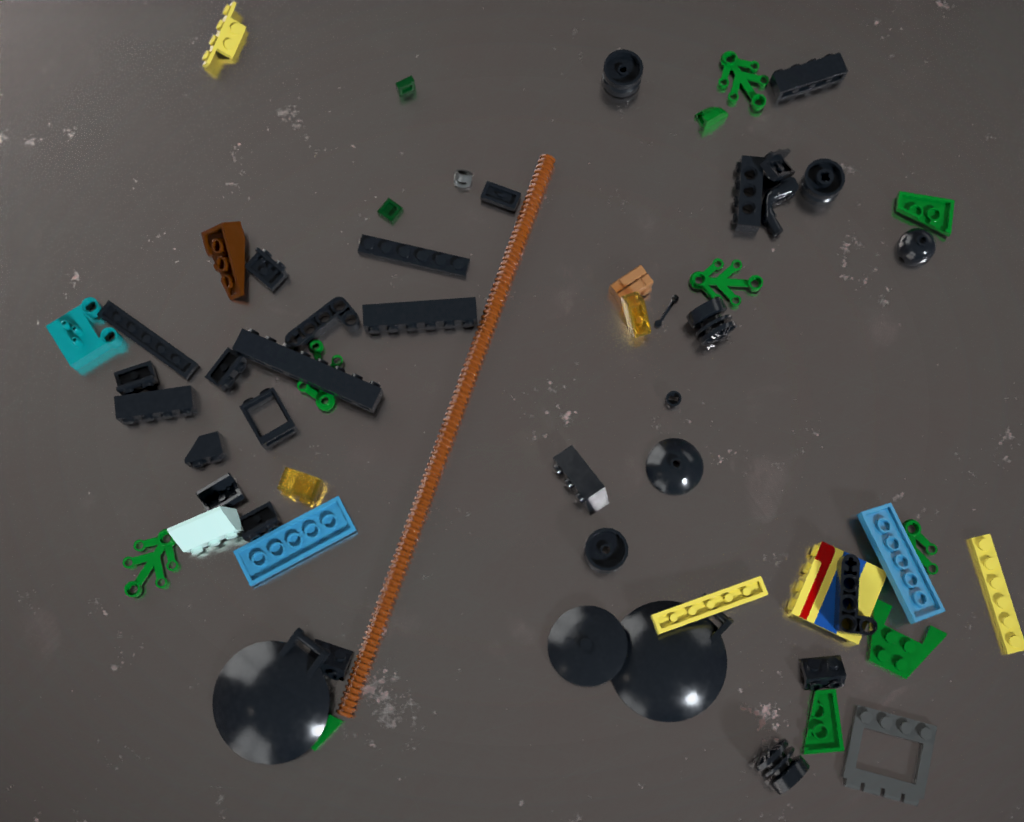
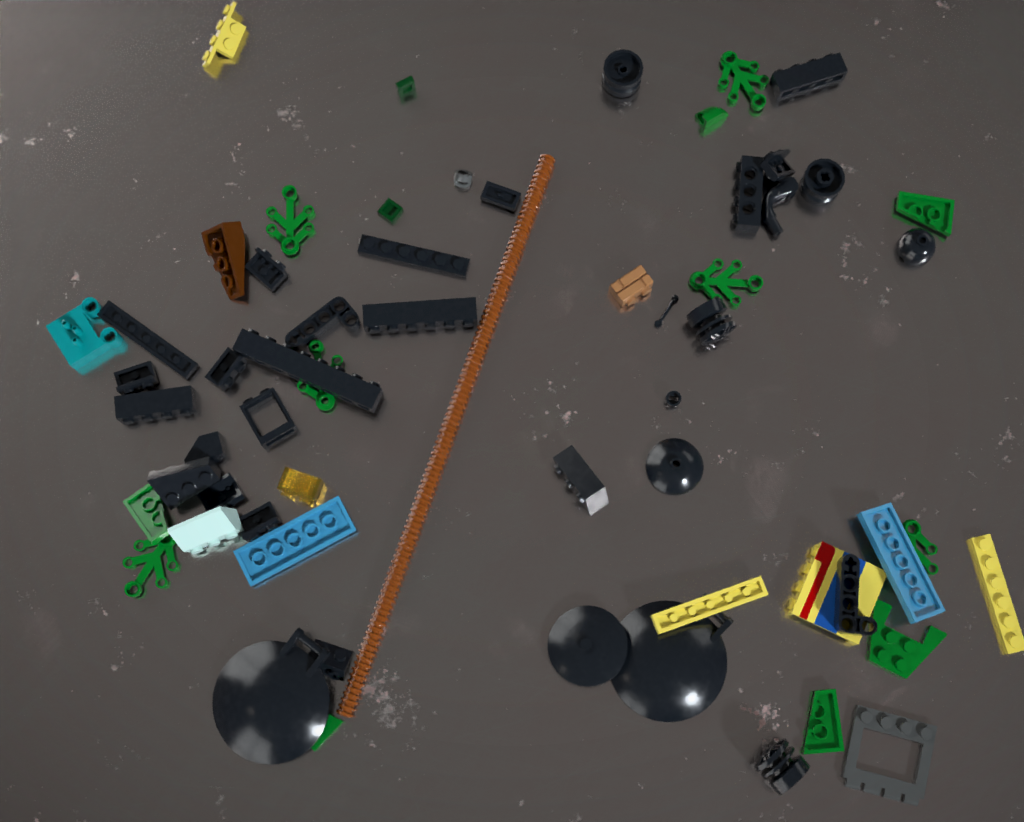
black wheel [584,528,628,574] -> none
clear yellow brick [620,291,651,338] -> none
black bracket [800,655,847,691] -> none
none -> green wing [122,483,169,546]
none -> black wedge [147,456,221,510]
none -> green plant [266,185,315,255]

